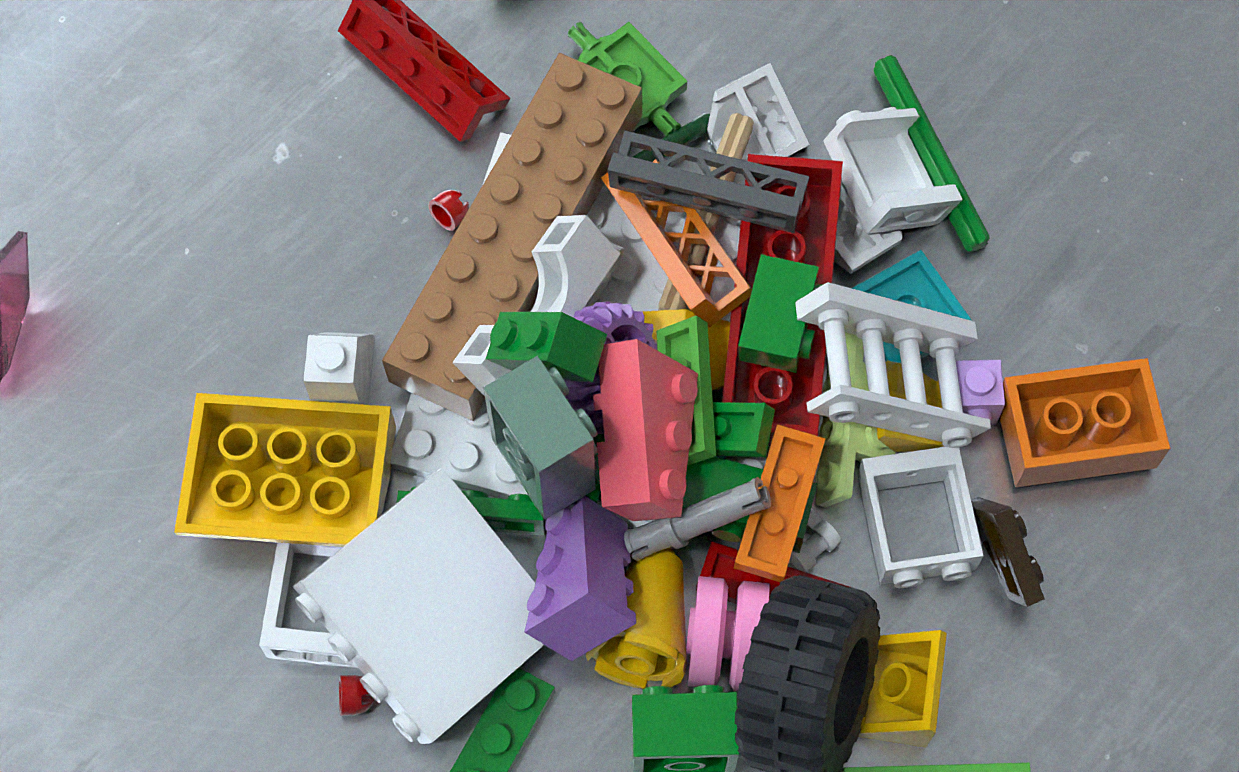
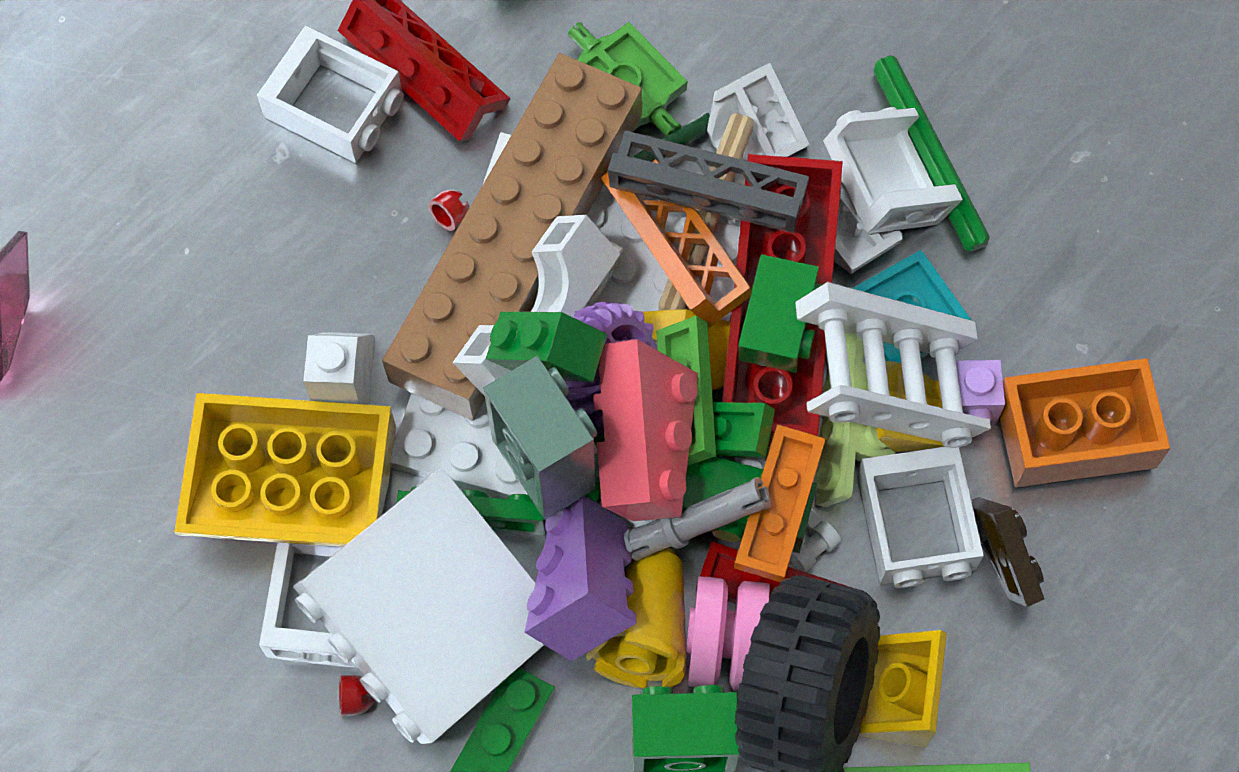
none -> white window [257,26,404,163]

